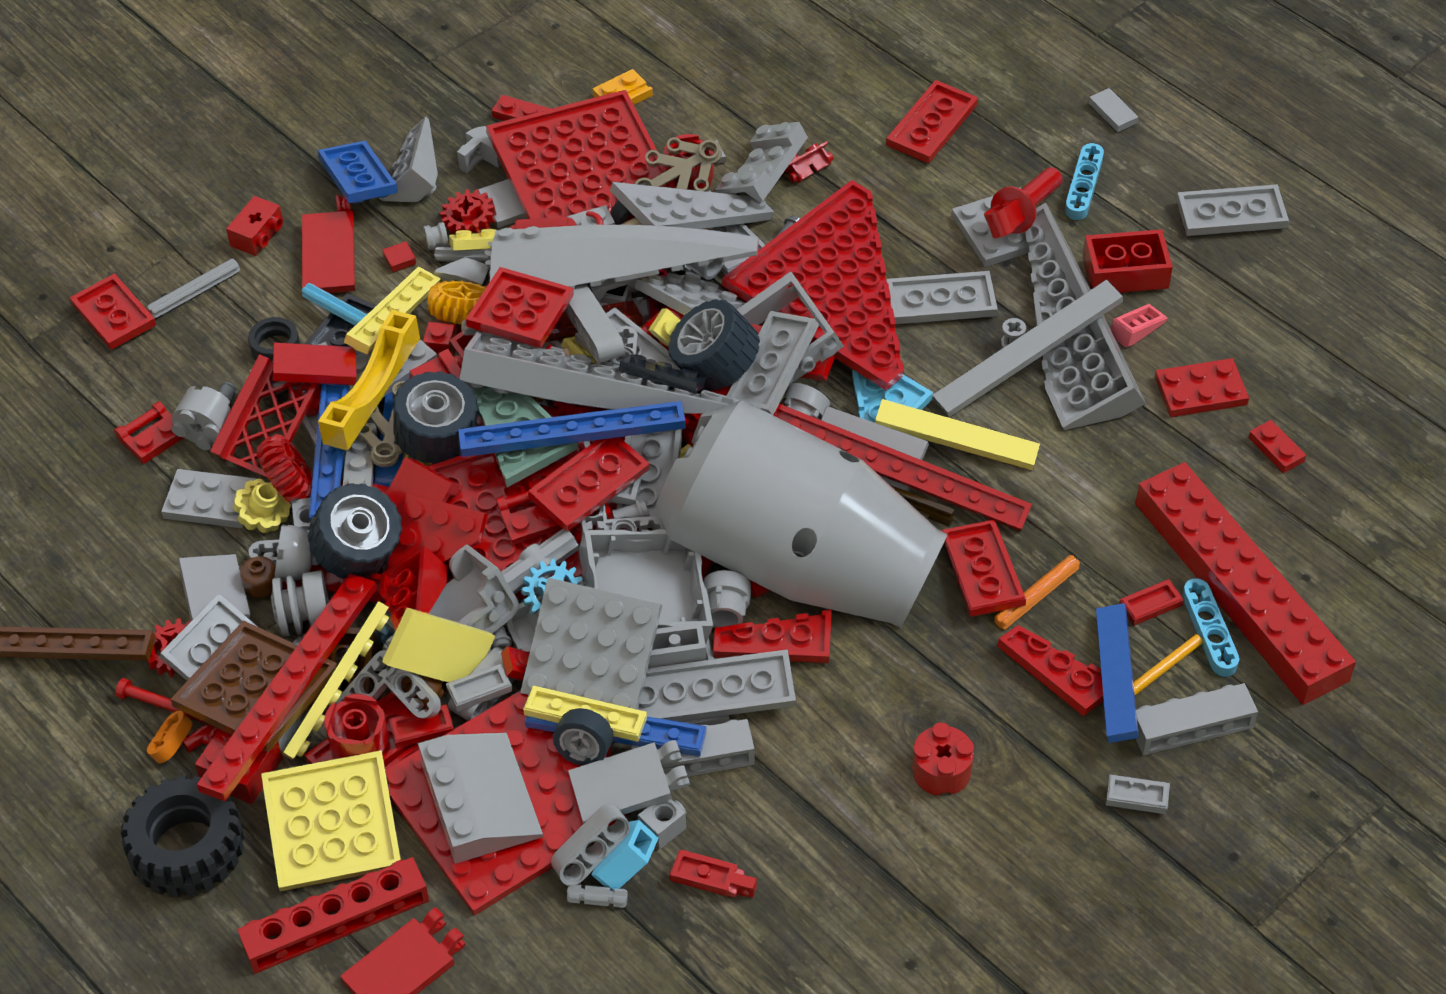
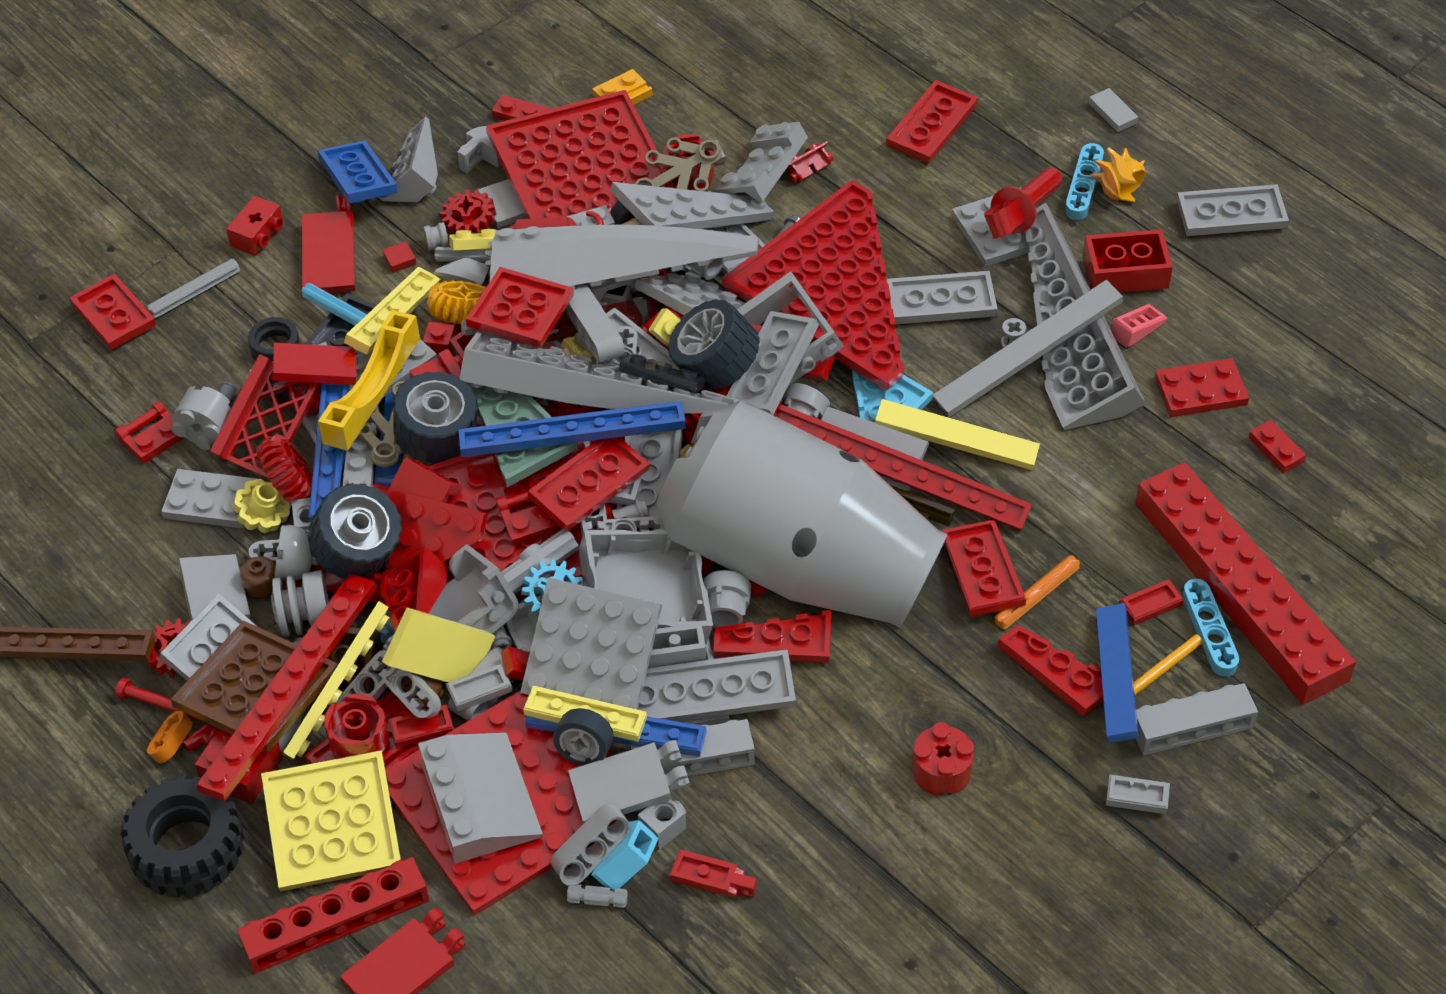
none -> light orange hair [1091,148,1146,202]

